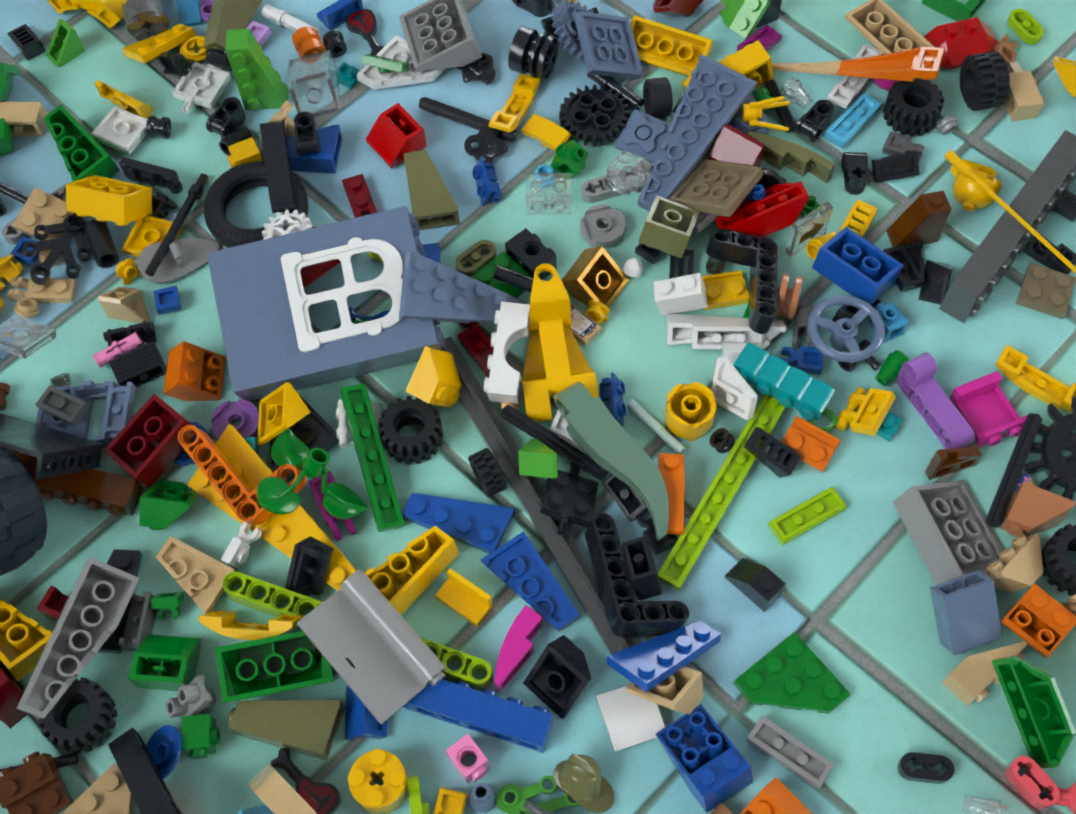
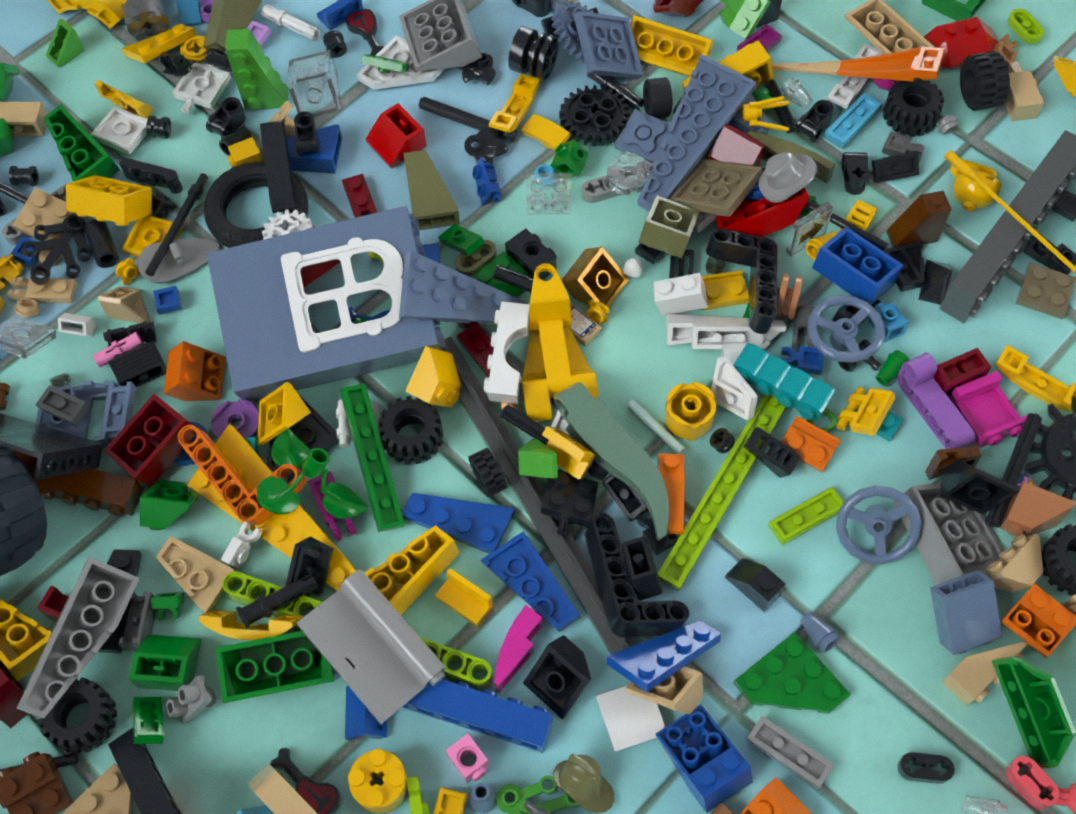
black slope [7,24,46,61] -> none
blue dish [146,725,182,779] -> none
green brick [181,714,220,759] -> none
olive slope [228,699,345,761] -> none
orange wheel [292,26,327,67] -> none
teal tile [334,62,361,89] -> none
light grey plate [580,204,626,248] -> none
blue hinge [599,372,626,426] -> none
none -> black bush [9,166,39,186]
none -> white piece [58,313,97,337]
none -> green plate [132,697,164,744]
none -> black pin [236,573,318,629]
none -> green plate [438,224,485,256]
none -> yellow panel [542,426,596,479]
none -> light grey hat [758,152,817,203]
none -> sand blue cone [800,612,840,652]
none -> black bar [804,199,889,251]
none -> sand blue piece [836,486,922,564]
none -> dark red brick [933,348,991,397]
none -> black slope [940,460,1019,515]

